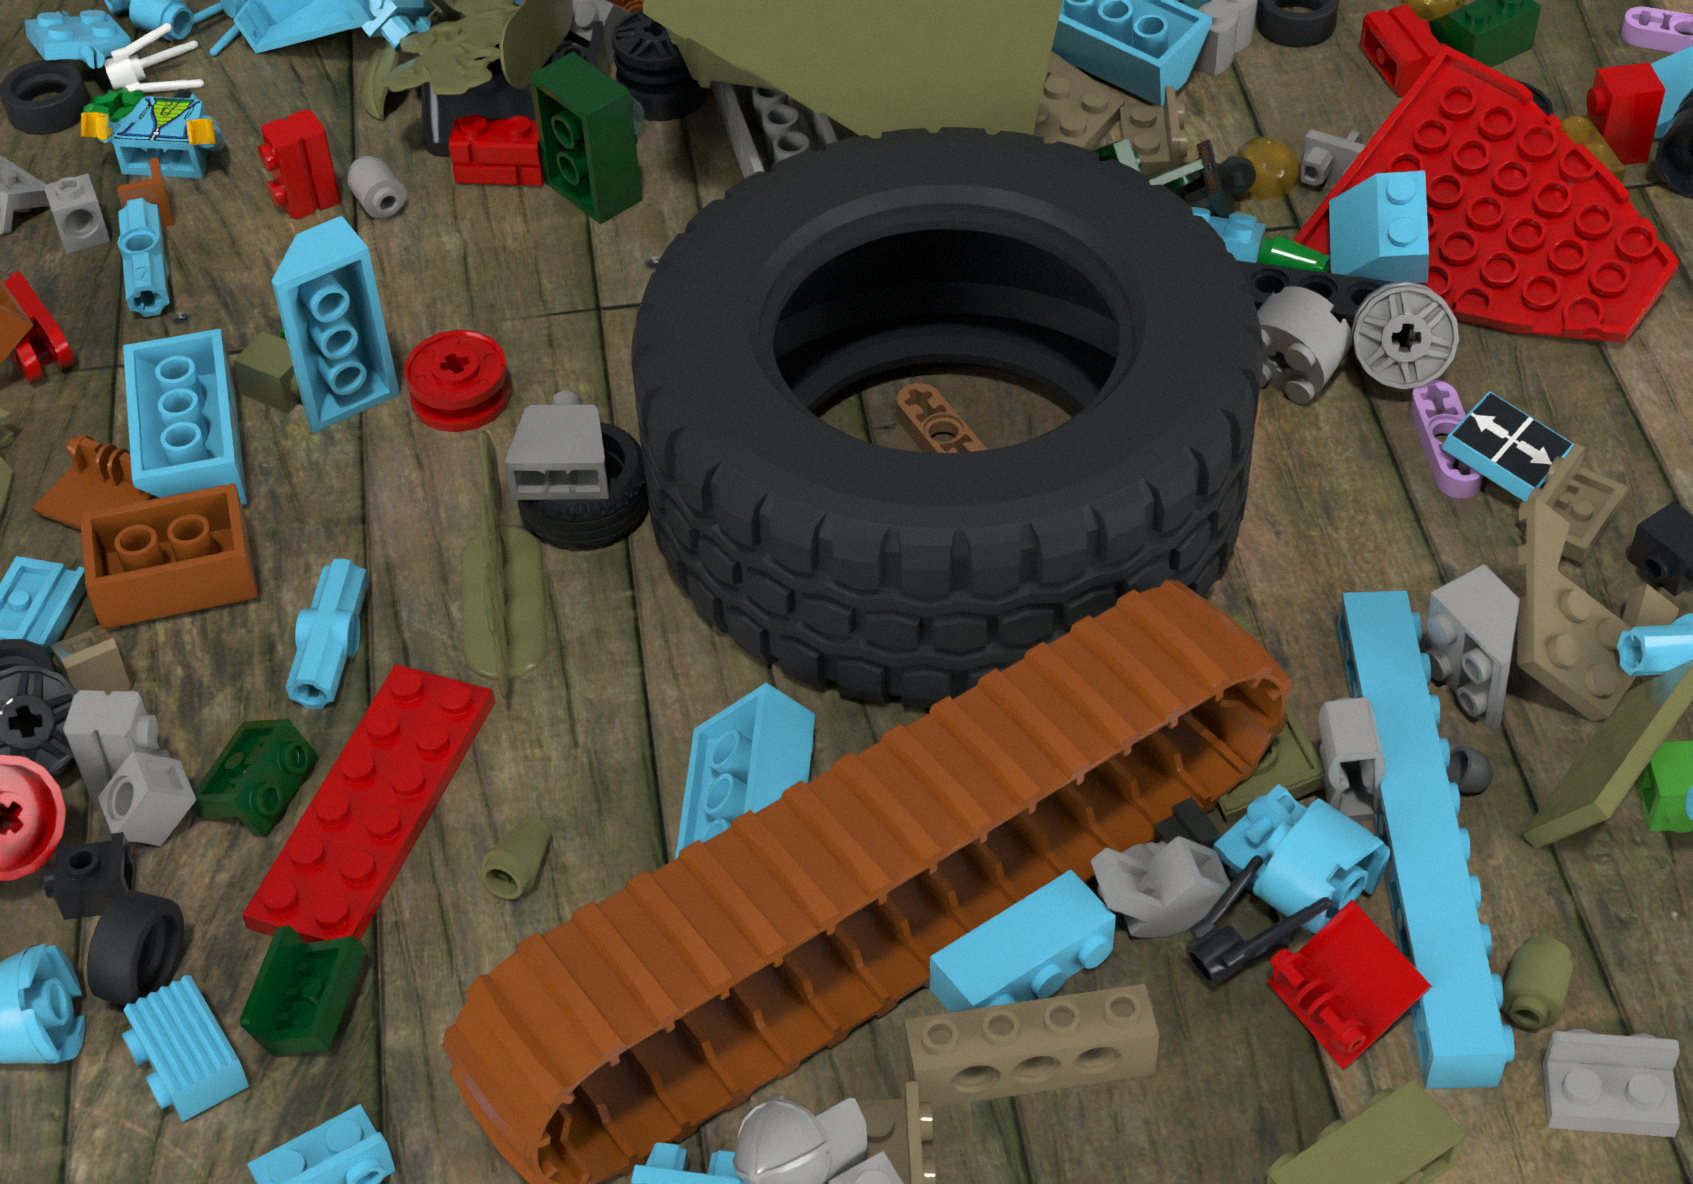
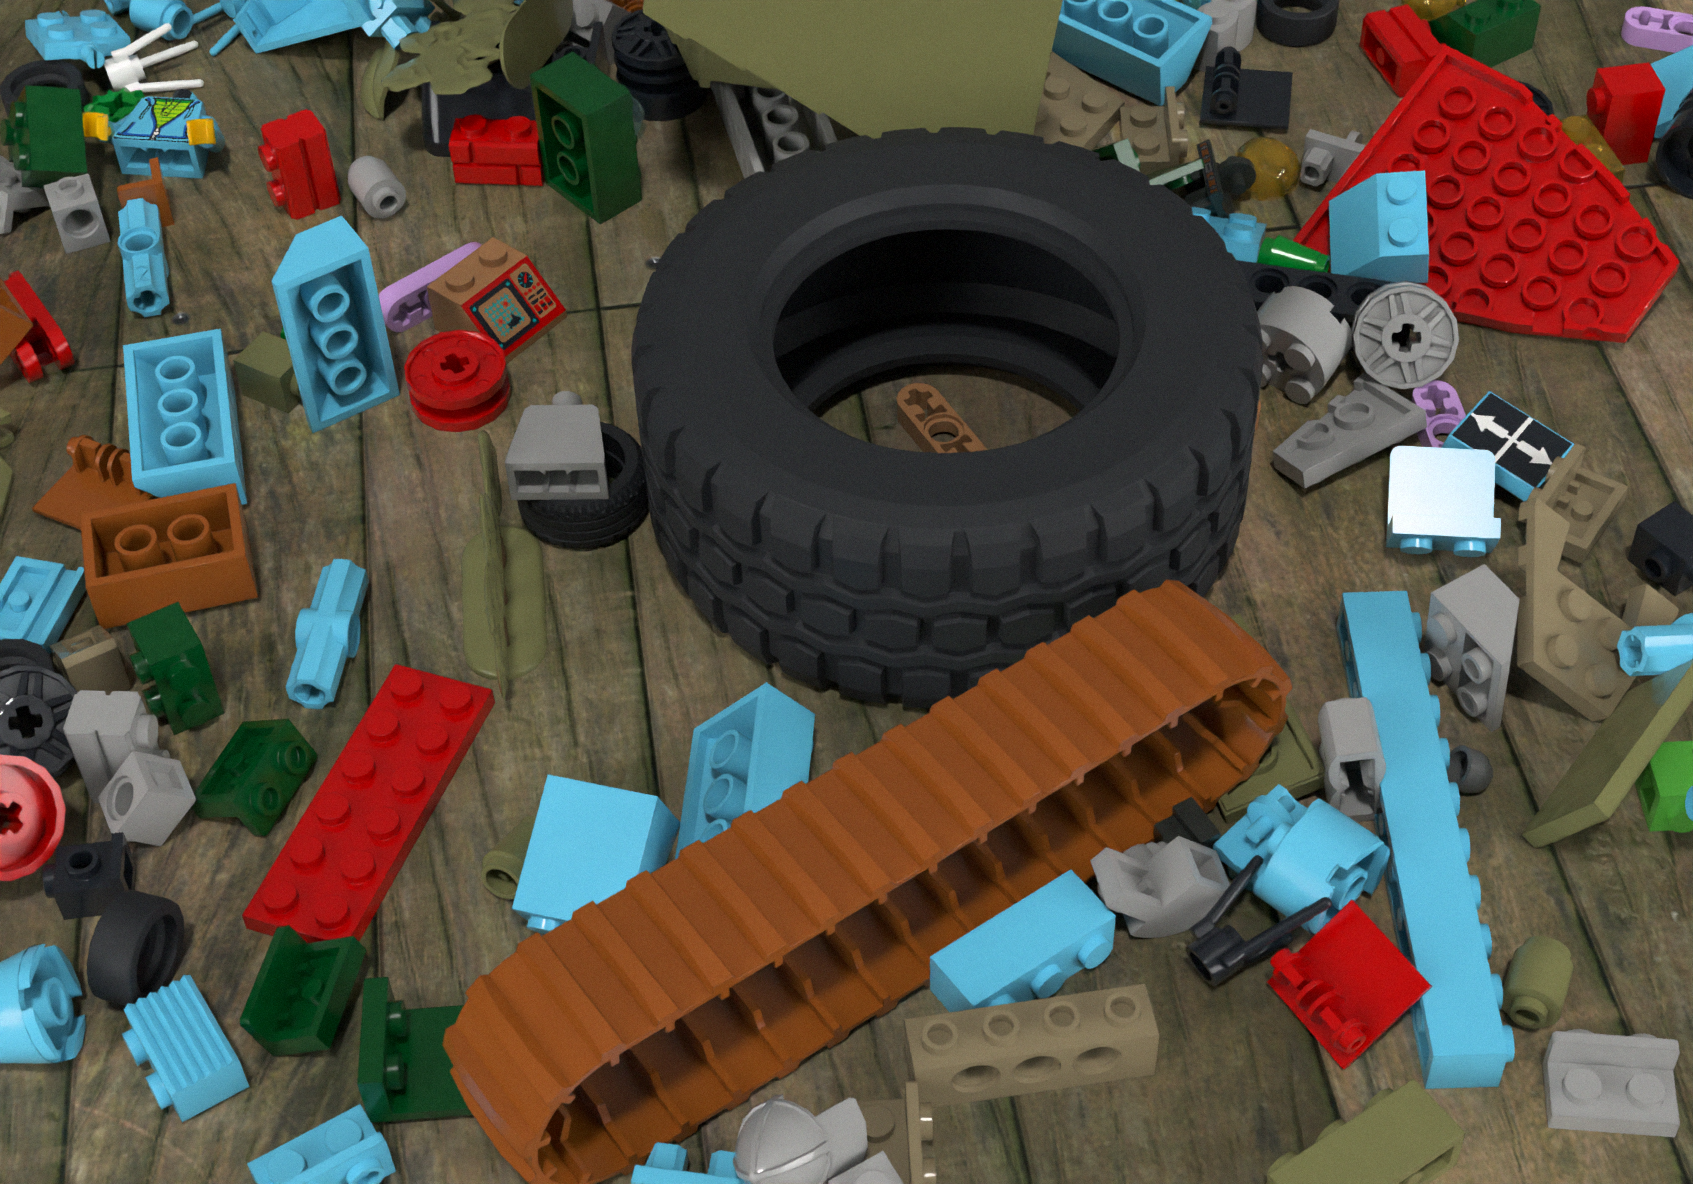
none -> dark green brick [0,85,87,188]
none -> dark green brick [126,602,224,735]
none -> dark green bracket [357,977,473,1123]
none -> lavender beam [379,242,482,332]
none -> medium nougat slope [427,237,567,364]
none -> medium azure slope [512,774,680,934]
none -> black hinge [1200,46,1293,129]
none -> light grey wing [1273,373,1427,488]
none -> bracket [1386,446,1501,557]

